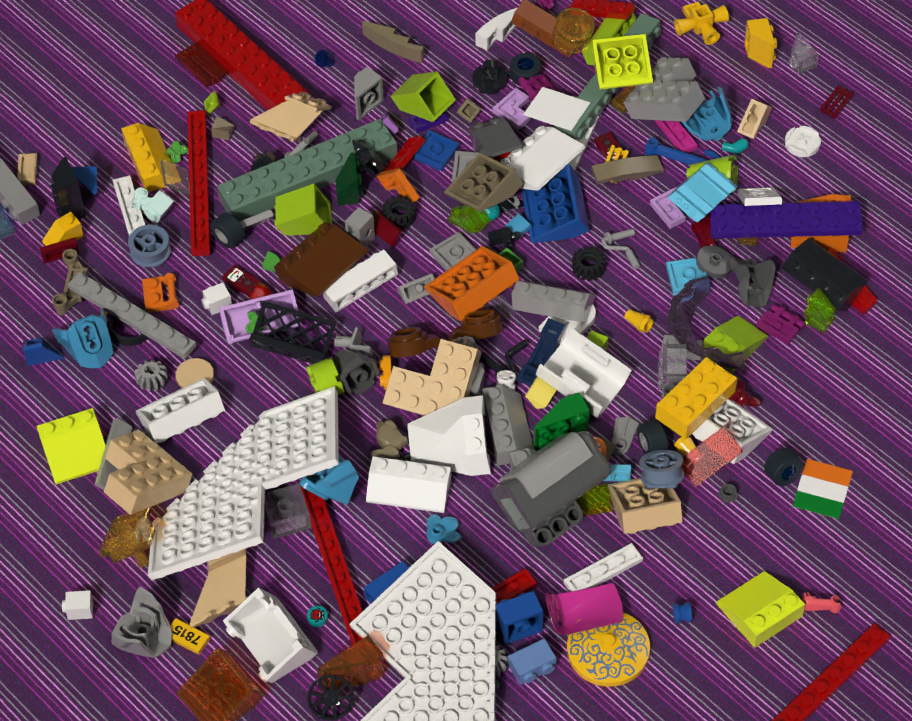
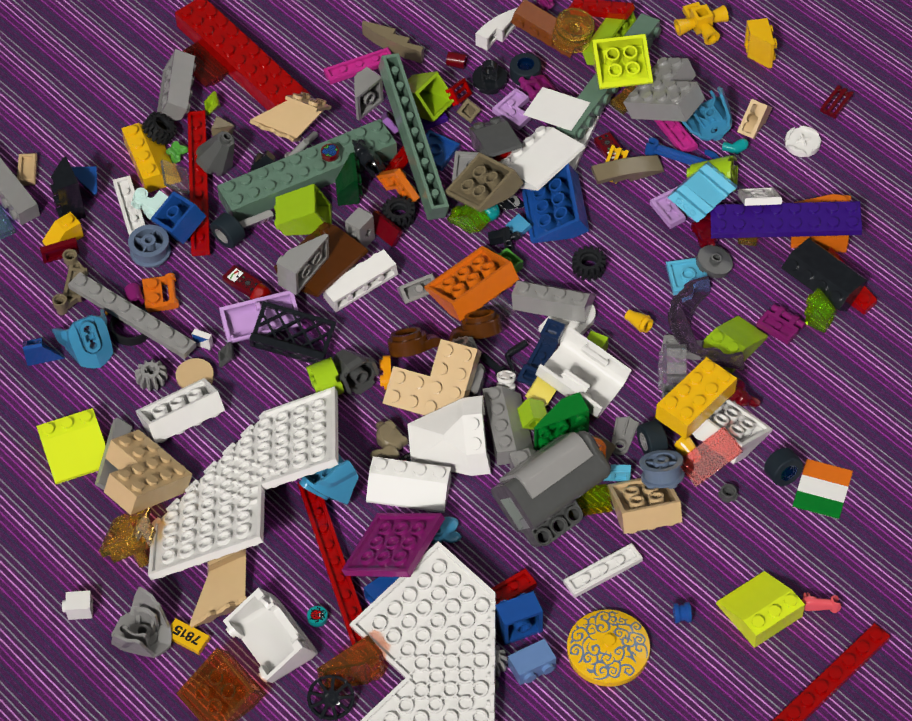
white brick [201,282,232,315] -> none
bright green piece [245,310,265,333] -> none
bright green tile [262,251,280,272] -> none
clear brick [264,484,312,539] -> none
clear blue plate [315,50,334,67] -> none
light grey bracket [334,327,374,359] -> none
light grey tile [429,232,476,271] -> none
dark pink piece [545,583,623,635] -> none
light grey piece [601,229,640,269] -> none
dark grey piece [728,256,776,308] -> none
clear slope [789,32,819,74] -> none
none -> magenta piece [124,283,144,307]
none -> black tyre [142,112,177,145]
none -> blue brick [150,191,206,244]
none -> light grey slope [157,49,196,121]
none -> white tile [192,329,214,350]
none -> dark grey cone [196,131,235,176]
none -> dark grey slope [218,342,236,368]
none -> light grey slope [276,233,329,295]
none -> tile [321,144,339,162]
none -> dark pink tile [323,47,392,85]
none -> magenta plate [342,513,445,577]
none -> sand green brick [378,53,449,220]
none -> red tile [445,78,473,106]
none -> dark red piece [446,51,468,69]
none -> lime brick [517,398,547,430]

